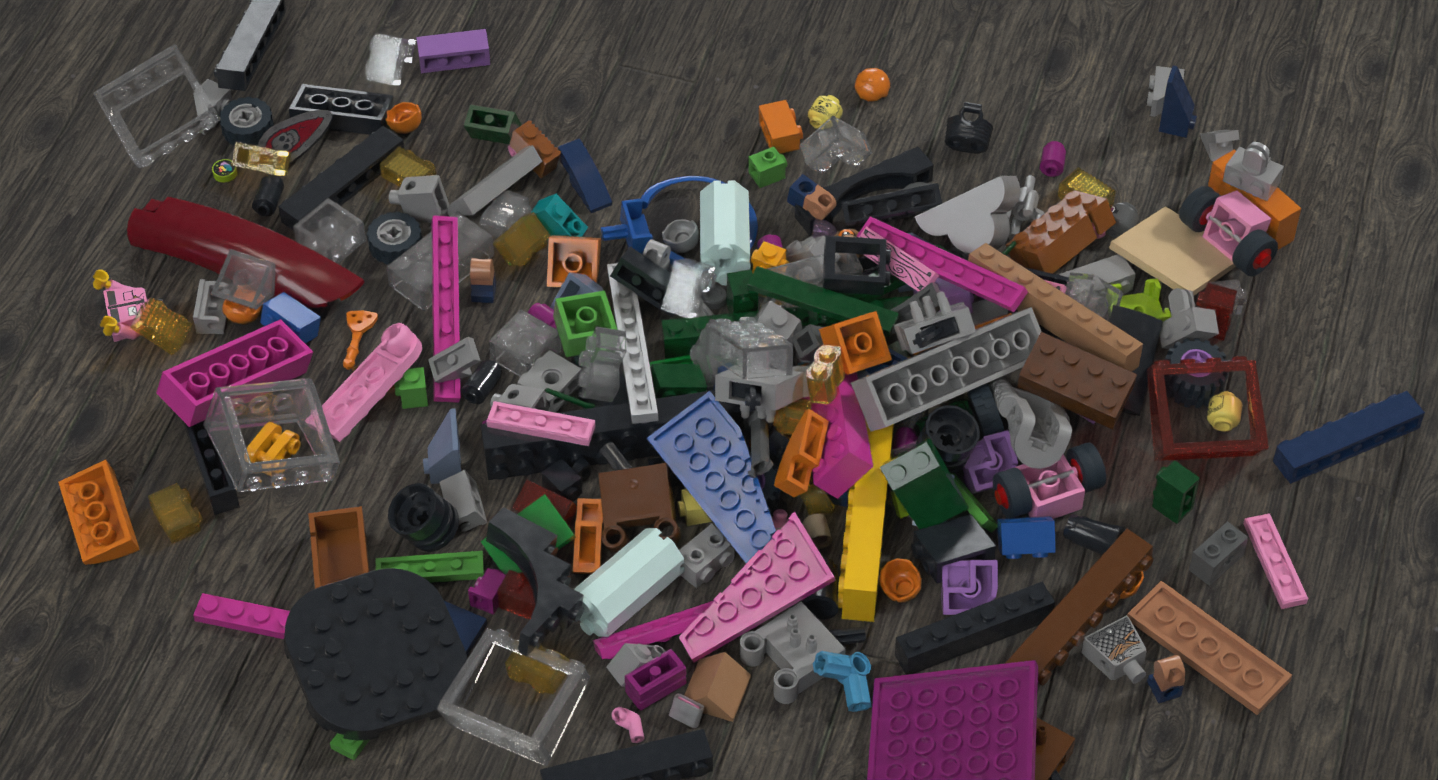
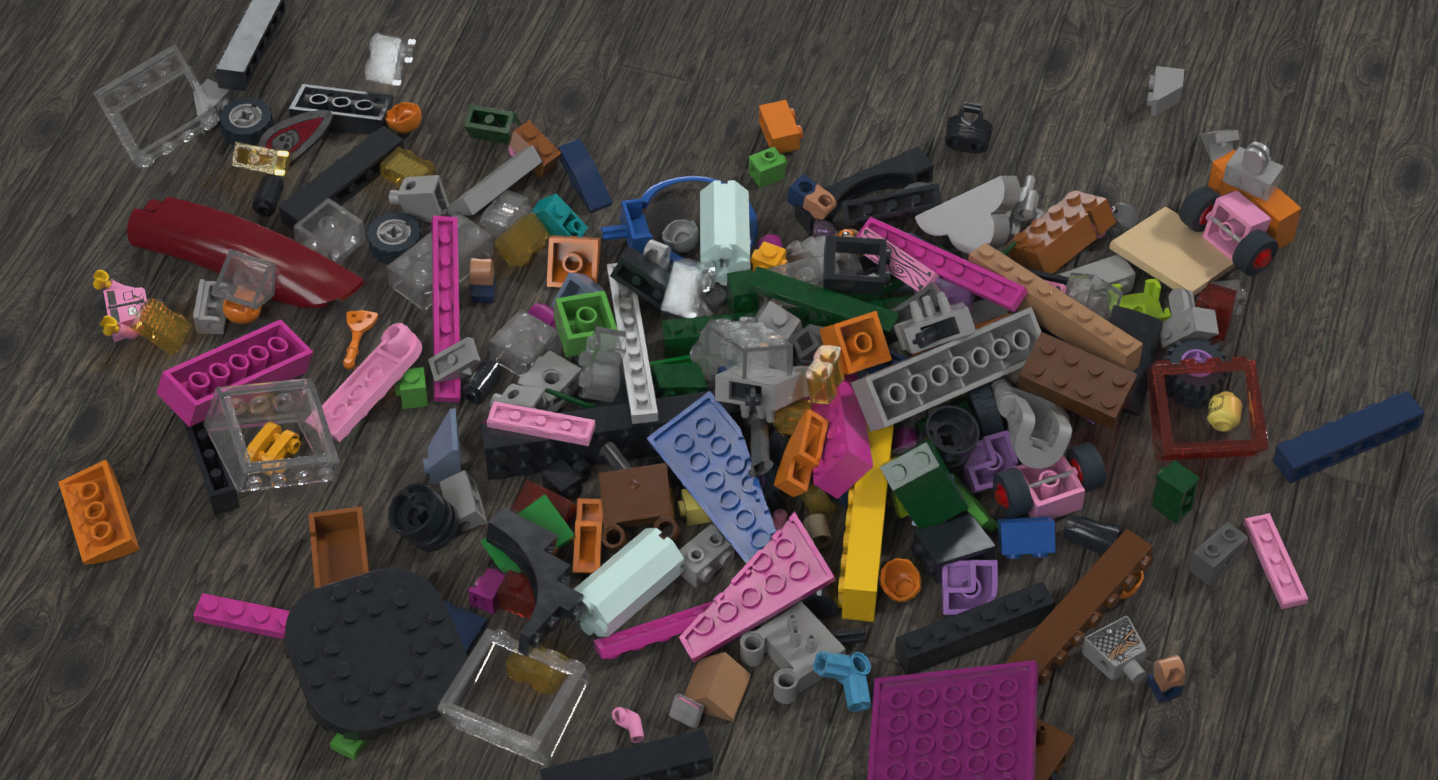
clear yellow brick [148,483,203,544] -> none
tile [212,159,237,183] -> none
brick [260,292,321,343] -> none
bright green plate [376,551,484,583] -> none
medium lavender brick [416,29,490,73] -> none
light grey slope [606,643,666,687] -> none
magenta brick [625,649,686,711] -> none
clear brick [799,116,872,174] -> none
light yellow head [808,95,843,131] -> none
orange hair [855,68,890,102] -> none
magenta brick [1040,141,1066,177] -> none
clear yellow brick [1058,167,1116,208] -> none
nougat plate [1127,581,1292,715] -> none
dark blue slope [1159,66,1197,138] -> none

